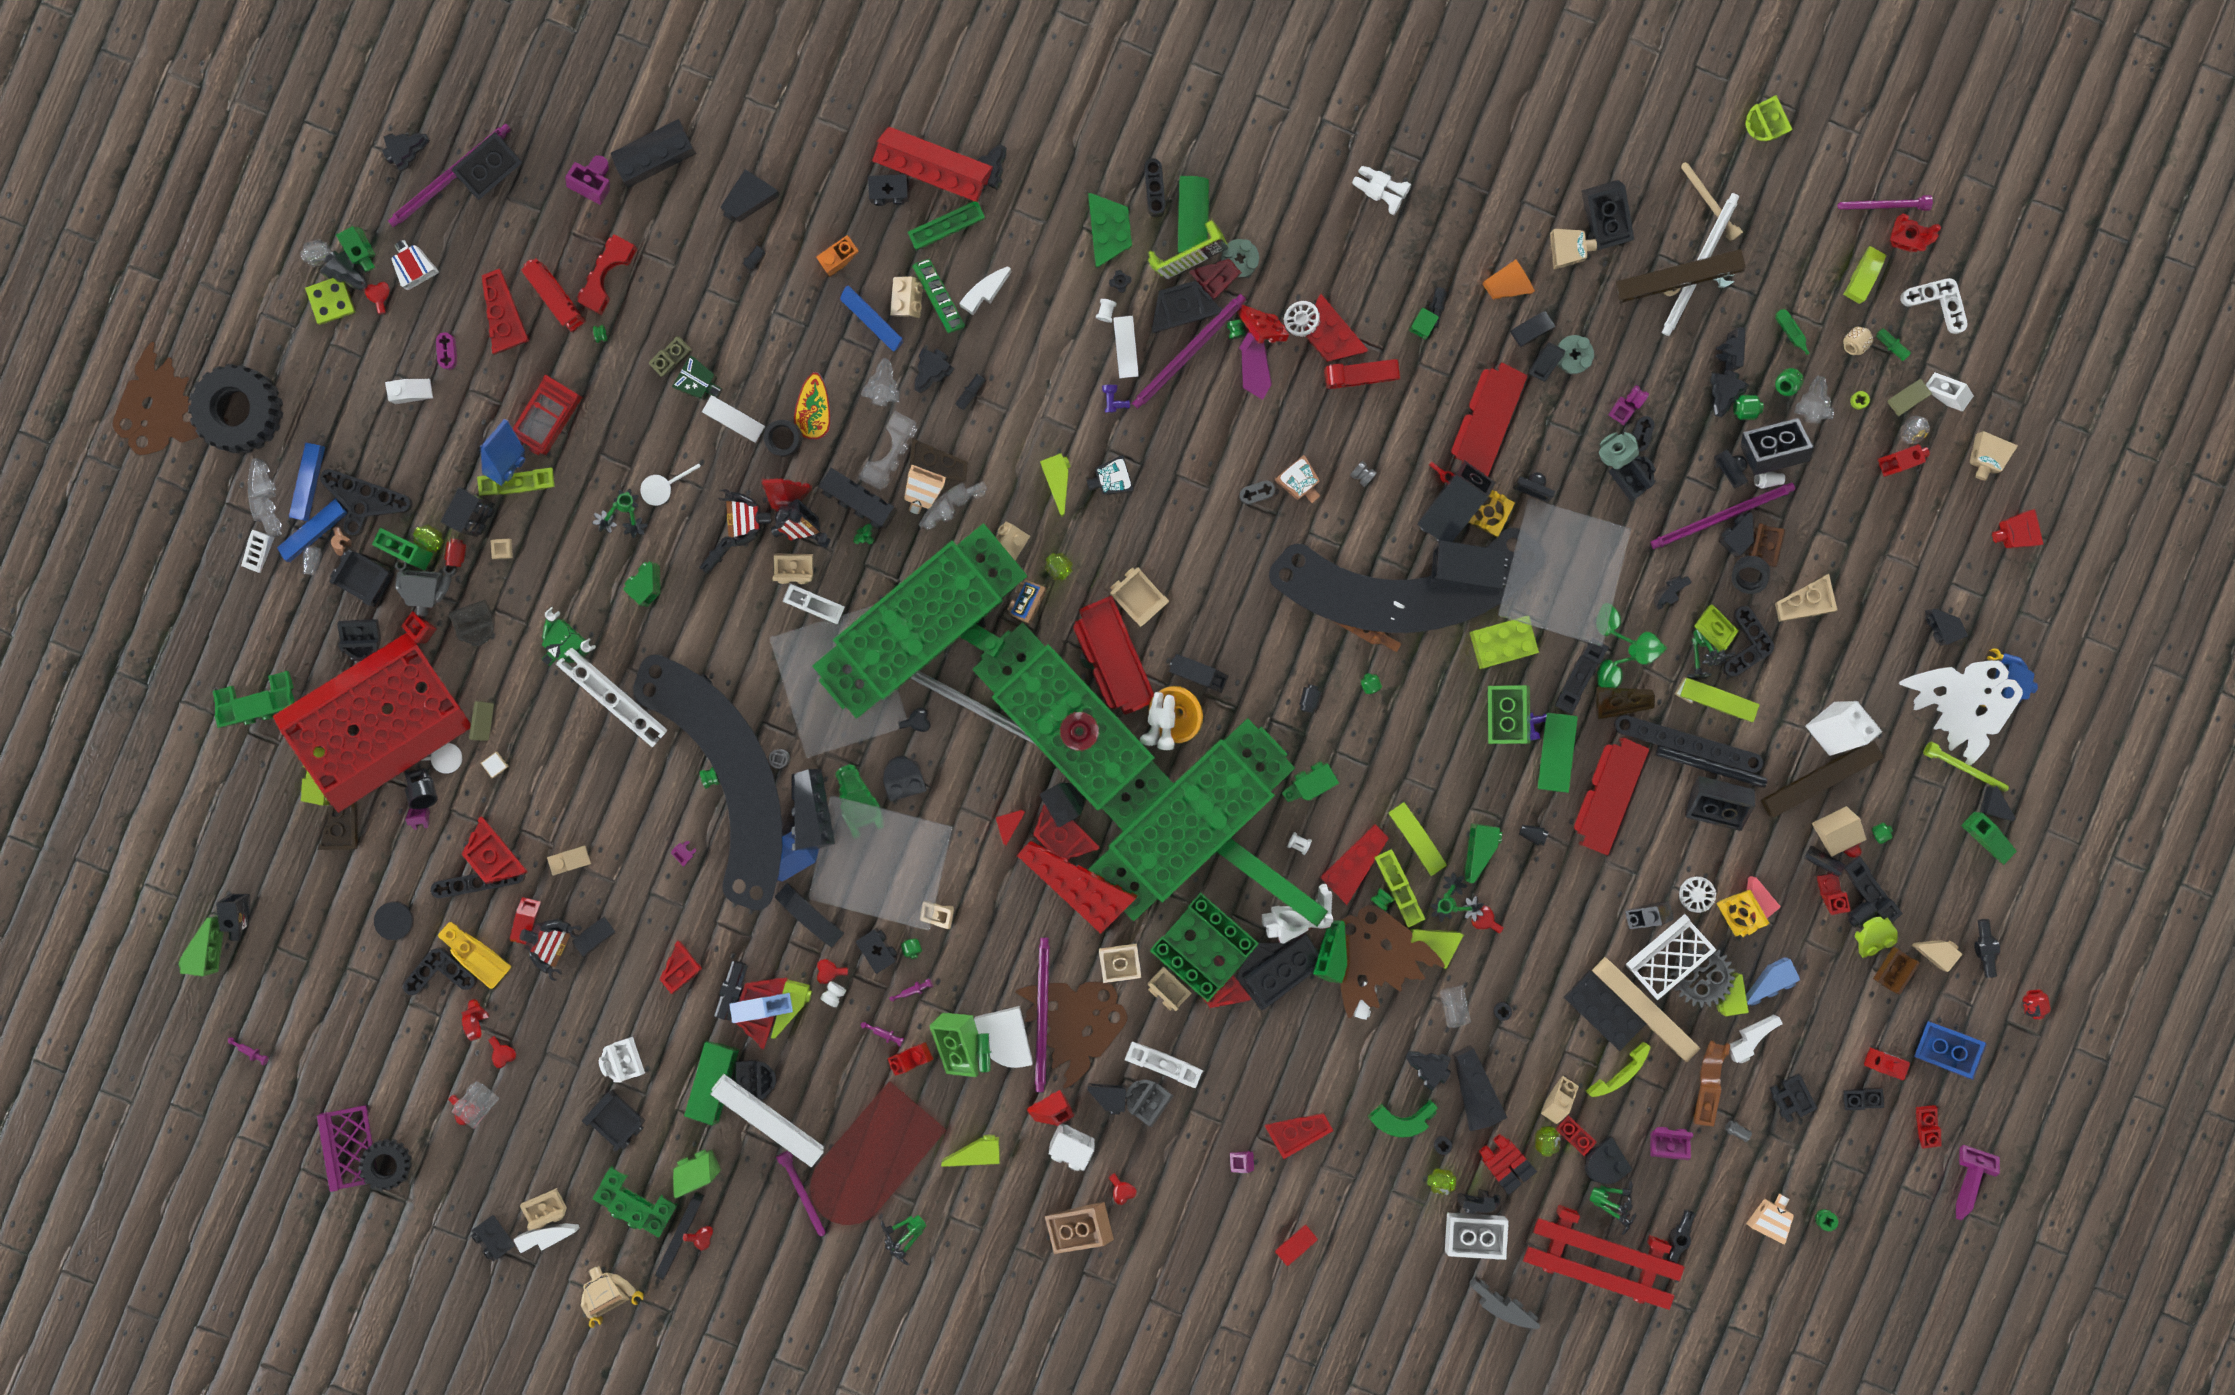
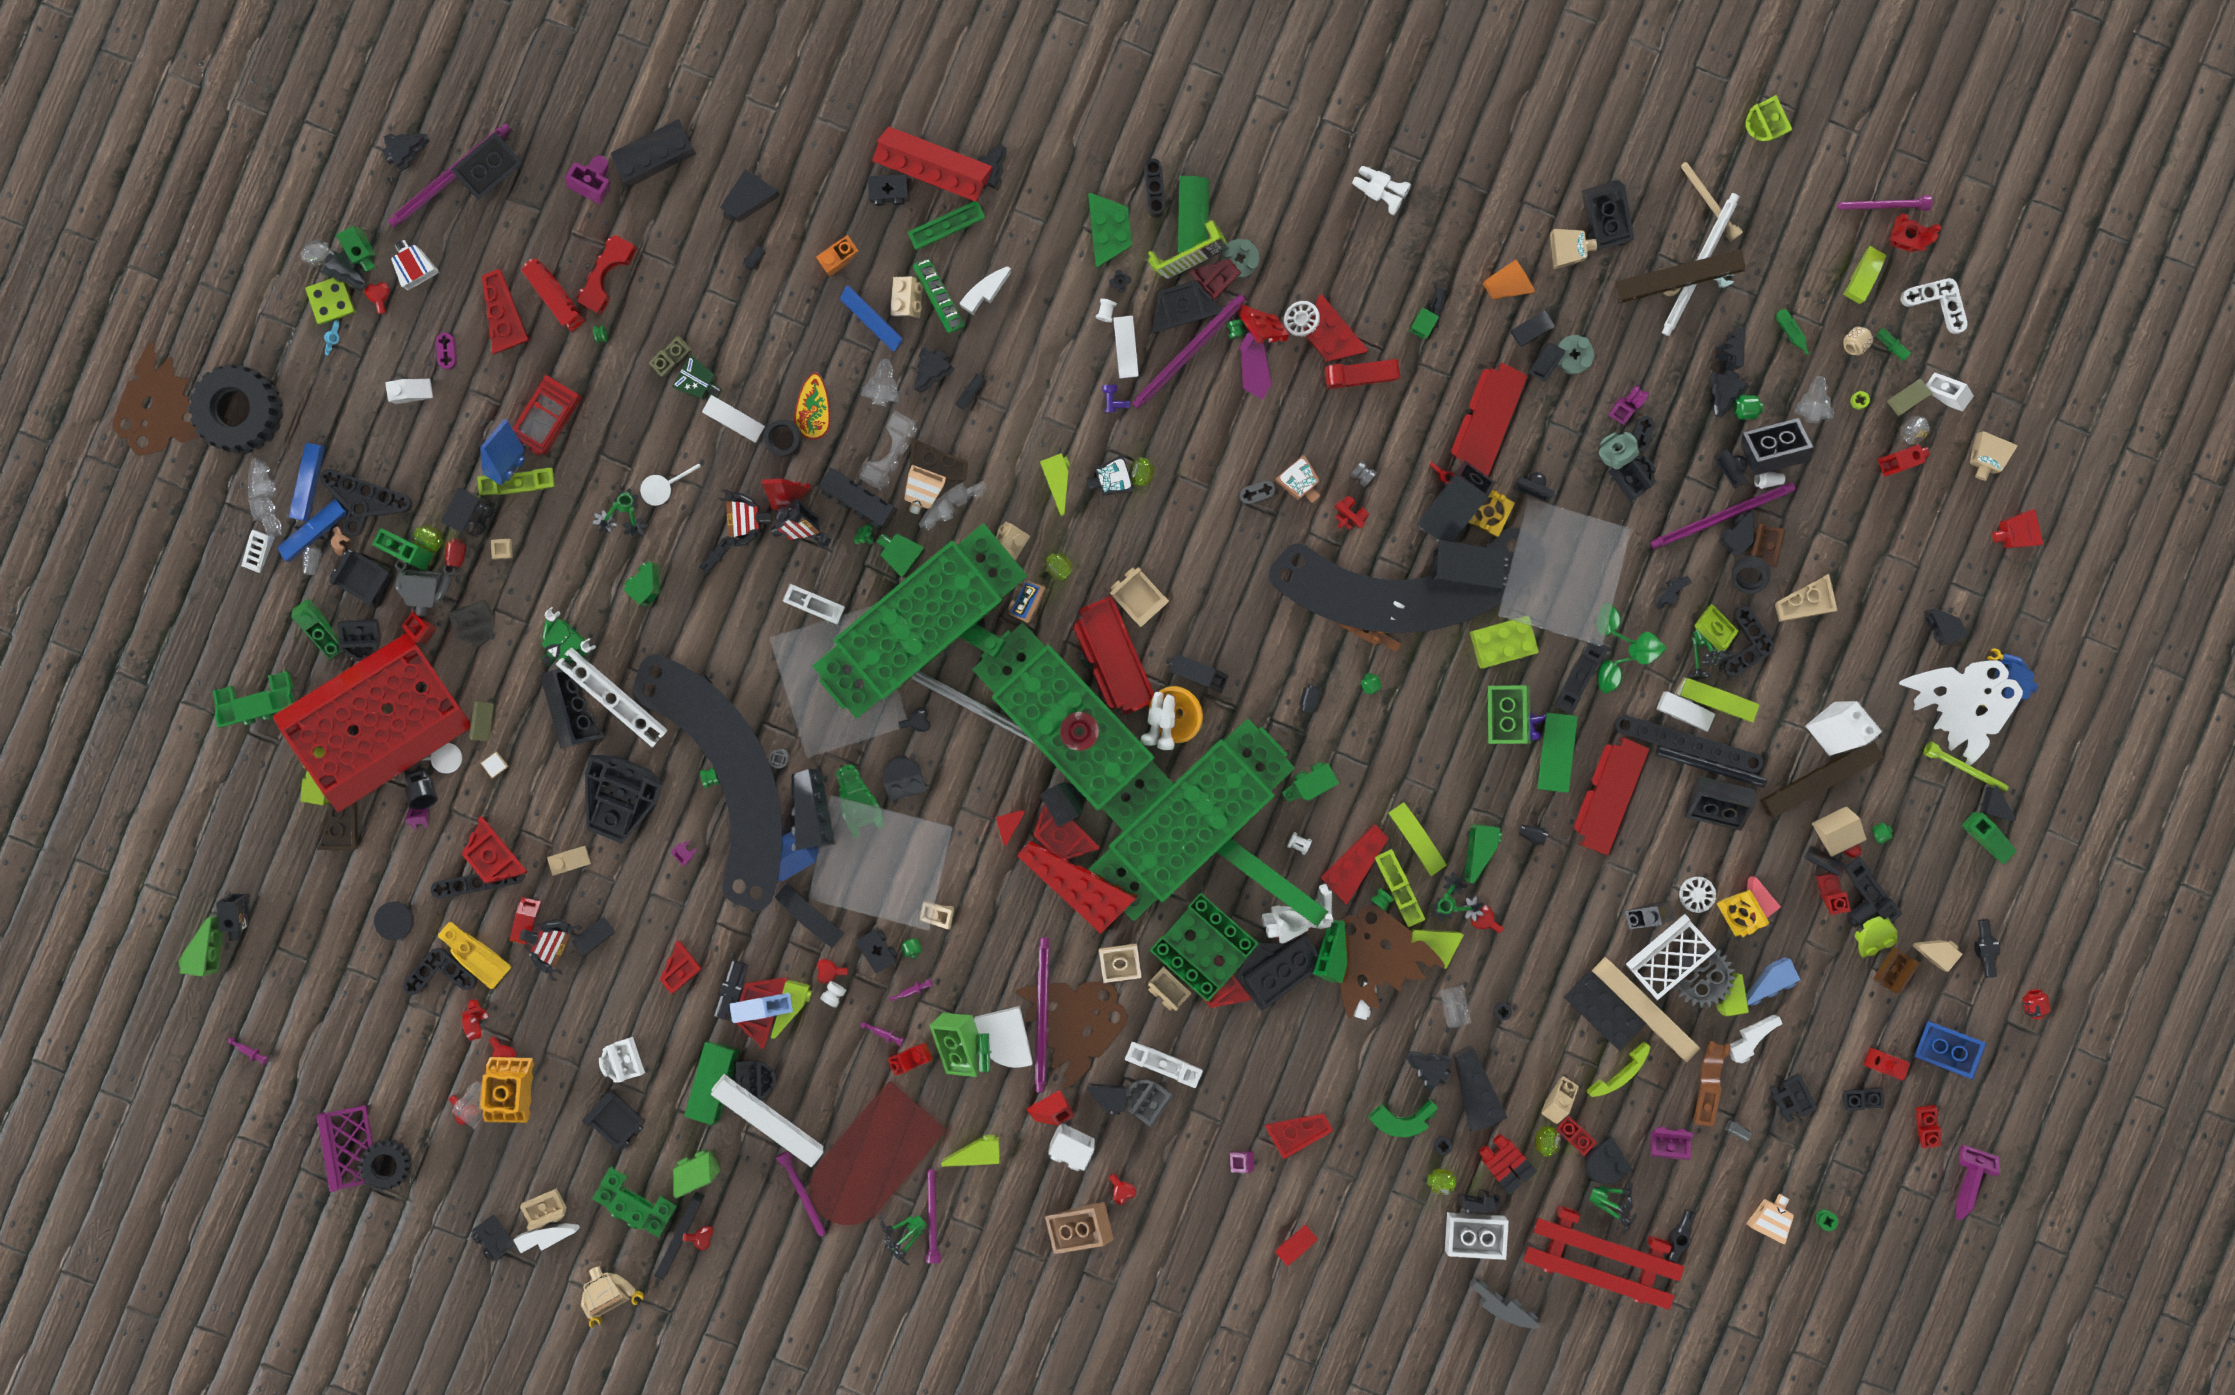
tan bracket [773,553,814,584] -> none
dark brown wing [1596,687,1655,719] -> none
green head [1775,368,1804,396] -> none
none -> green slope [291,598,341,660]
none -> medium azure piece [324,319,339,356]
none -> light orange slope [480,1057,534,1123]
none -> black wedge [540,668,605,749]
none -> black wedge [585,755,663,844]
none -> green torso [877,533,925,578]
none -> magenta piece [925,1169,941,1264]
none -> clear neon green head [1129,457,1155,487]
none -> red hips [1334,496,1369,530]
none -> white slope [1656,691,1715,732]

